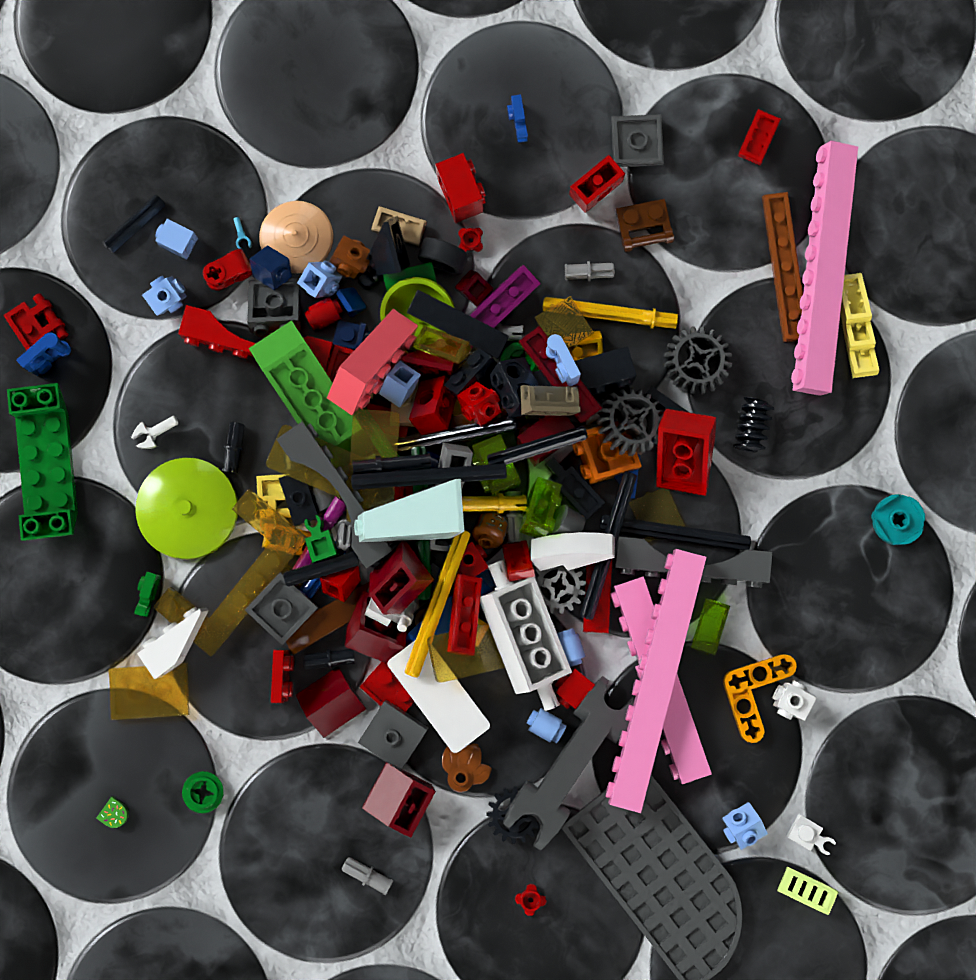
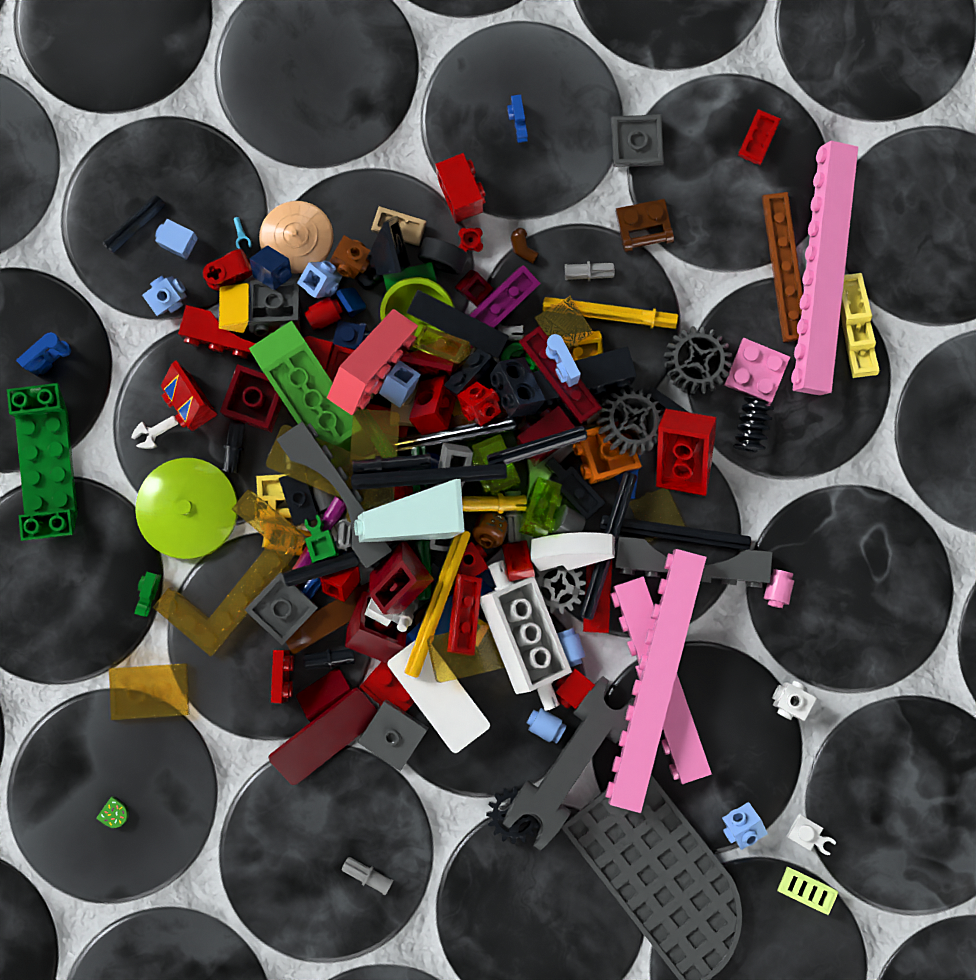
red plate [3,293,68,351] -> none
white slope [137,607,209,679] -> none
green gear [182,771,224,813] -> none
slope [362,761,436,838] -> none
dark orange plate [442,743,492,793] -> none
red plate [515,884,546,916] -> none
dark tan hinge [520,385,581,416] -> none
red brick [569,155,625,213] -> none
clear neon green tile [691,598,730,655] -> none
light orange beam [723,654,797,743] -> none
teal plate [871,494,925,545] -> none
none -> red slope [161,360,218,431]
none -> yellow slope [219,283,249,333]
none -> dark red brick [220,364,283,433]
none -> dark red piece [268,688,378,785]
none -> reddish brown arm [510,228,539,264]
none -> bright pink plate [724,338,790,404]
none -> bright pink brick [764,569,794,608]

